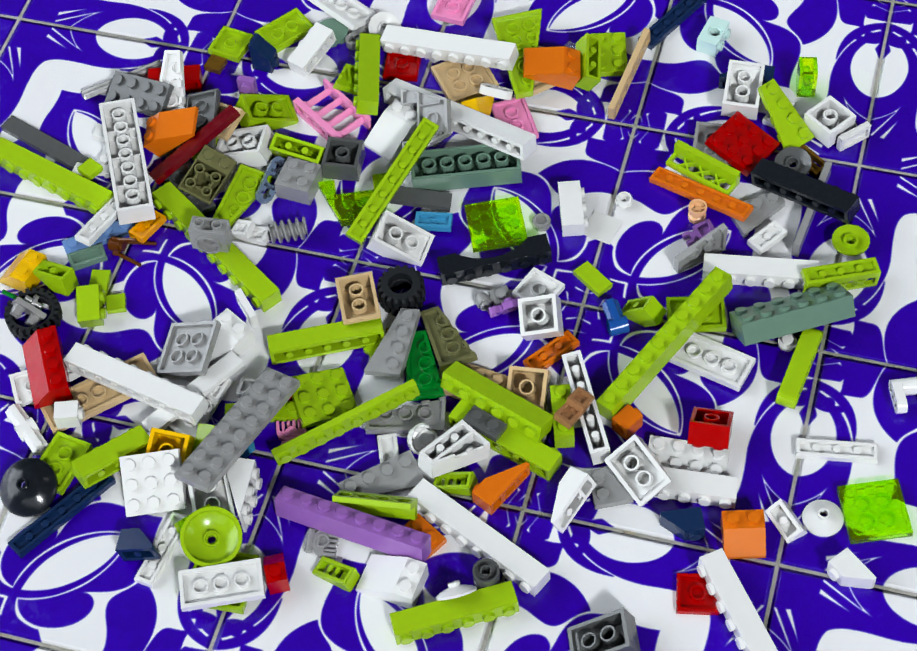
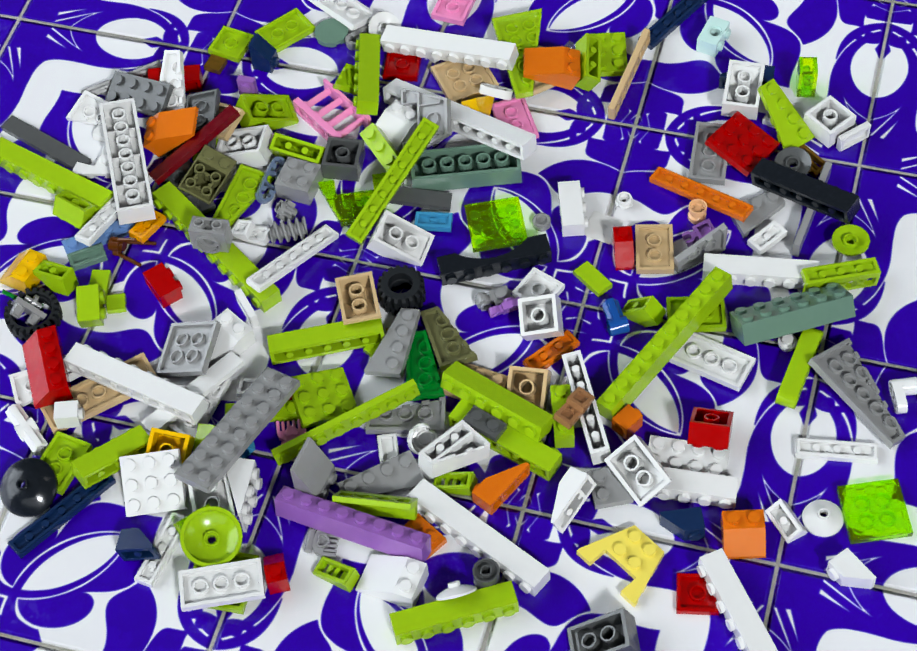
lime tile [77,158,103,181] -> none
white brick [287,22,336,78] -> none
lime fence [666,139,741,195] -> none
none -> lime brick [53,190,96,229]
none -> white wing [66,90,108,125]
none -> red brick [142,262,183,308]
none -> white tile [246,224,339,293]
none -> light grey gear [274,199,297,222]
none -> light grey slope [290,437,337,499]
none -> lime brick [359,122,399,172]
none -> light yellow wing [577,525,664,607]
none -> slope [613,226,635,271]
none -> tan plate [635,224,674,274]
none -> light grey wing [808,338,906,449]

